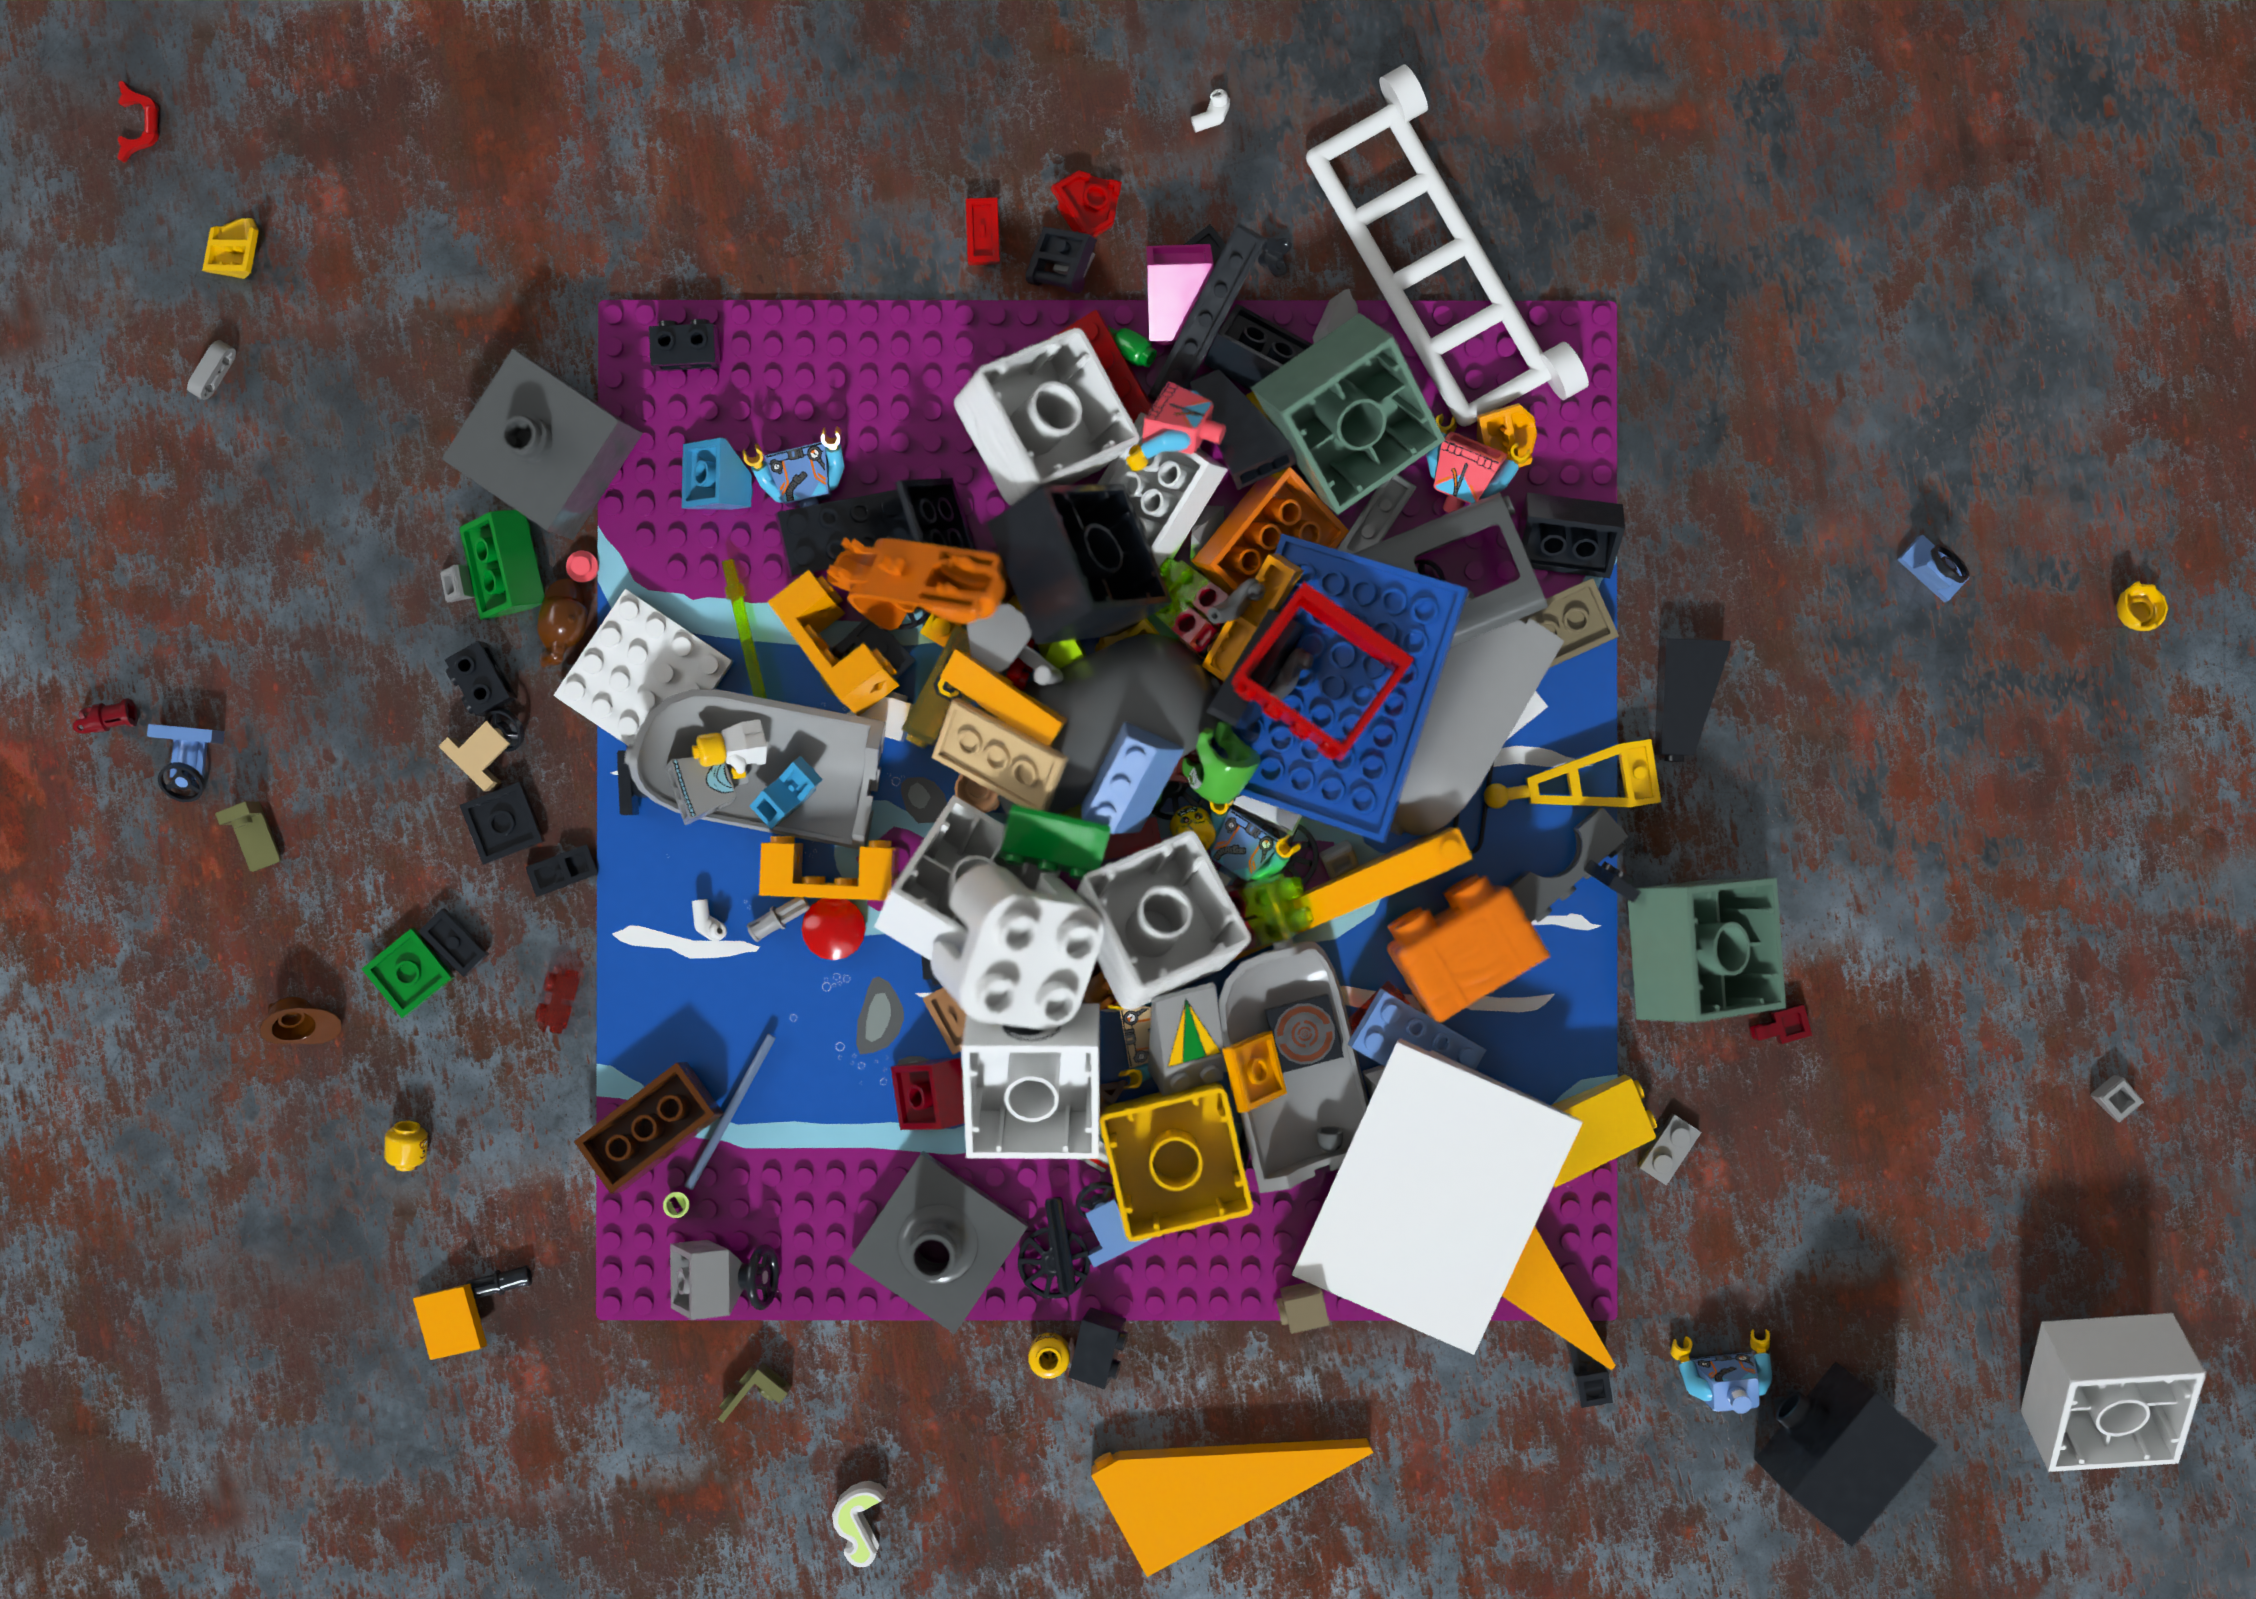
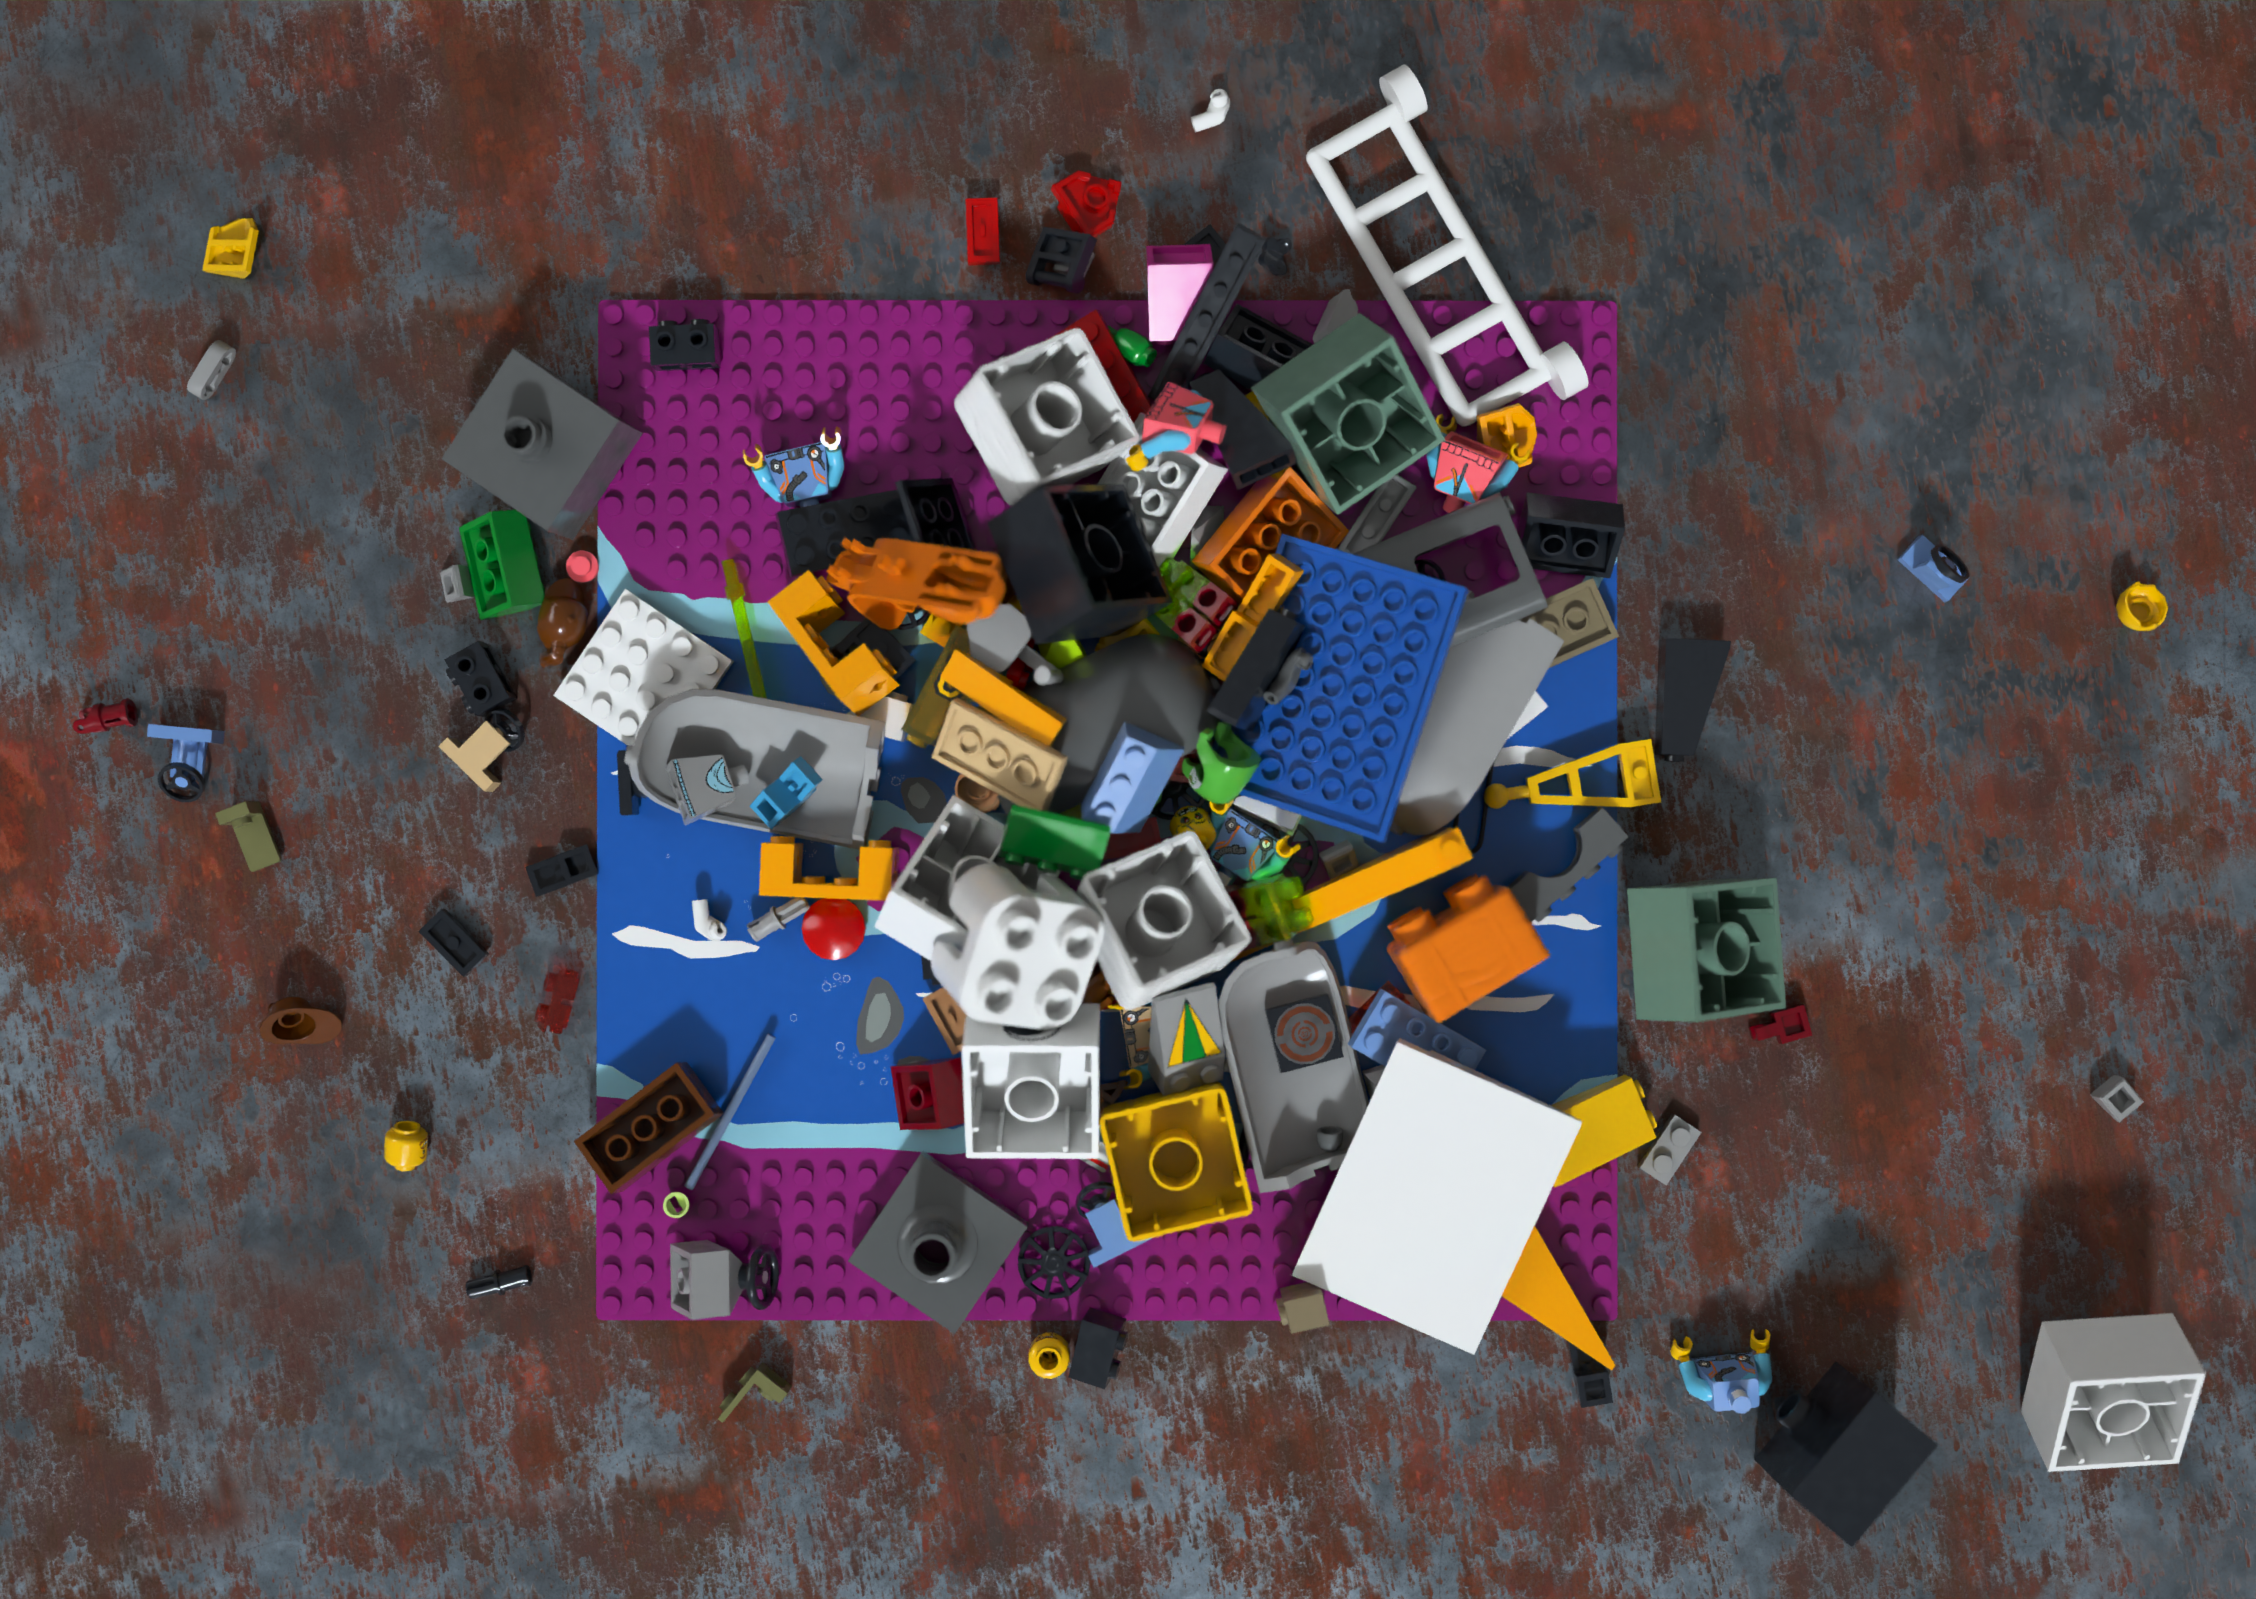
red helmet [117,81,159,163] -> none
green plate [362,928,455,1018] -> none
light orange tile [413,1284,488,1360] -> none
black plate [460,782,545,865] -> none
dark azure slope [682,438,753,510] -> none
white piece [692,719,767,779] -> none
white animal [832,1481,887,1567] -> none
black axle [1045,1197,1076,1293] -> none
light orange slope [1091,1438,1373,1577] -> none
dark grey arm [1208,578,1266,624] -> none
light orange tile [1222,1031,1287,1113] -> none
red window [1232,582,1414,762] -> none
black plate [1584,860,1641,903] -> none

